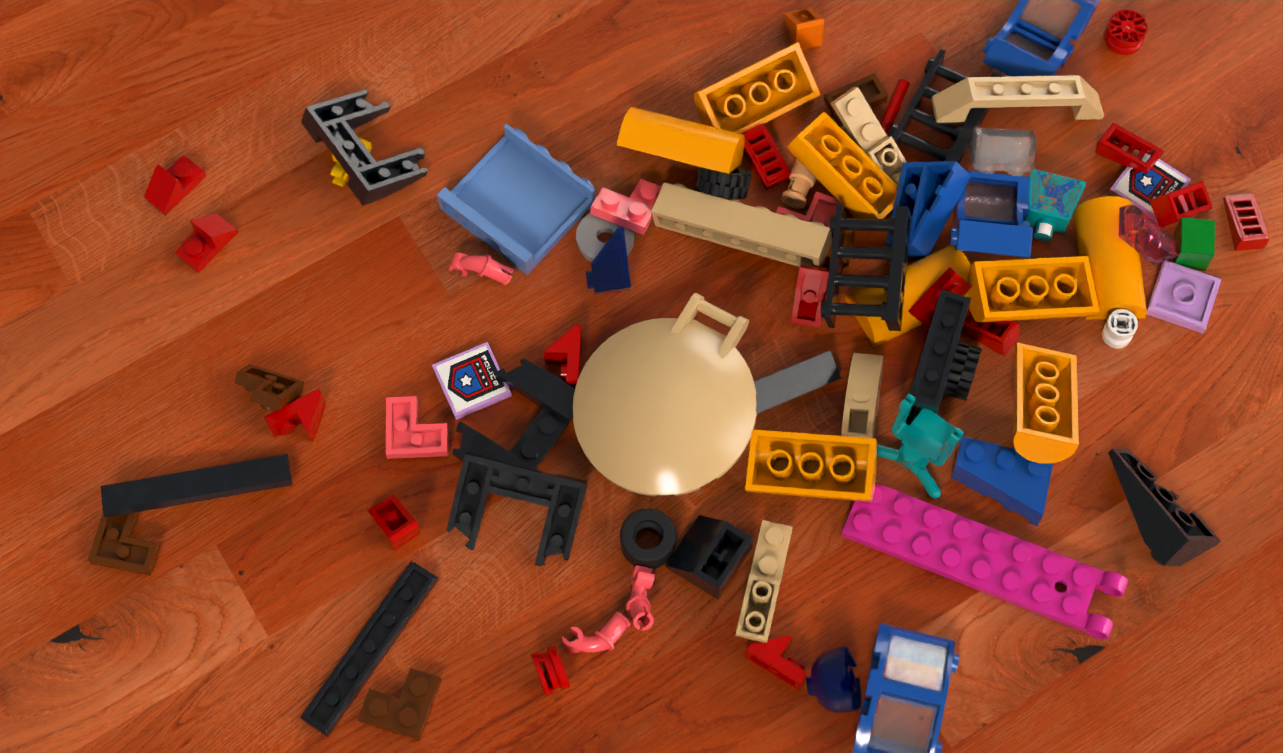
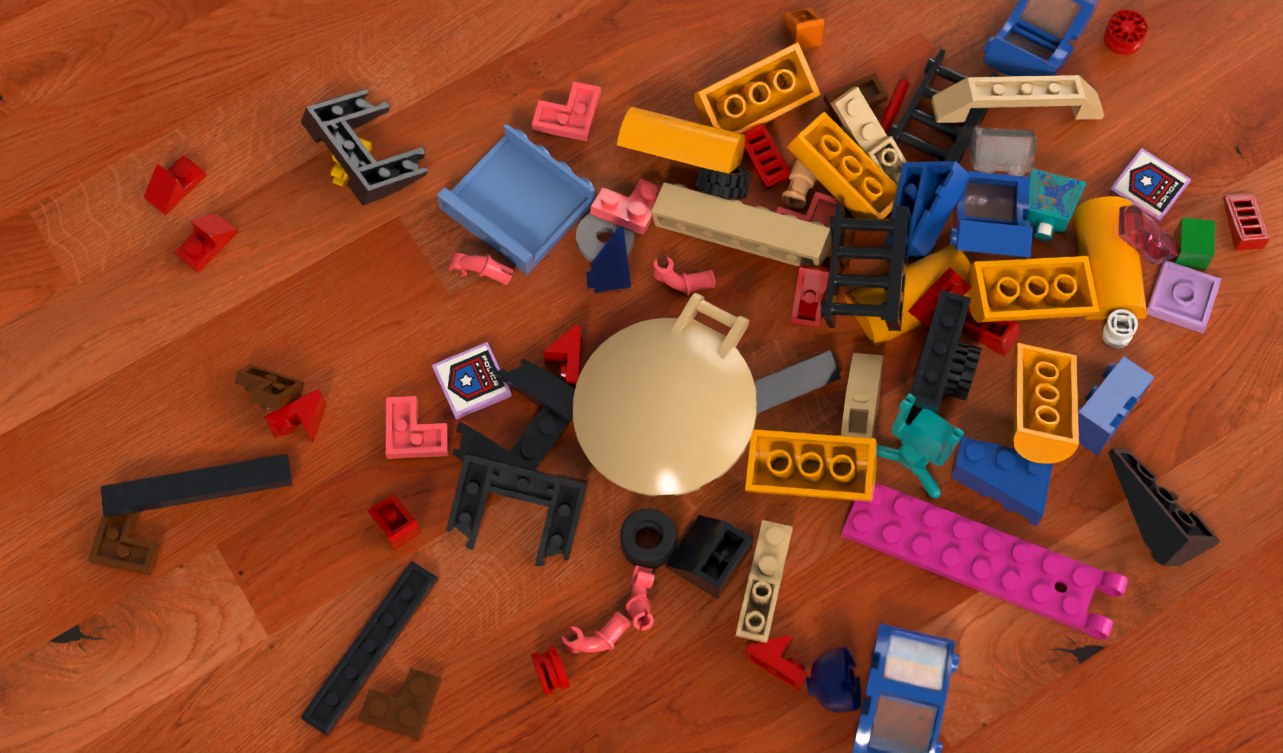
red slope [1095,122,1164,174] -> none
red slope [1150,181,1213,227] -> none
none -> coral plate [532,82,602,142]
none -> coral piece [653,257,715,296]
none -> wedge [1078,356,1154,455]

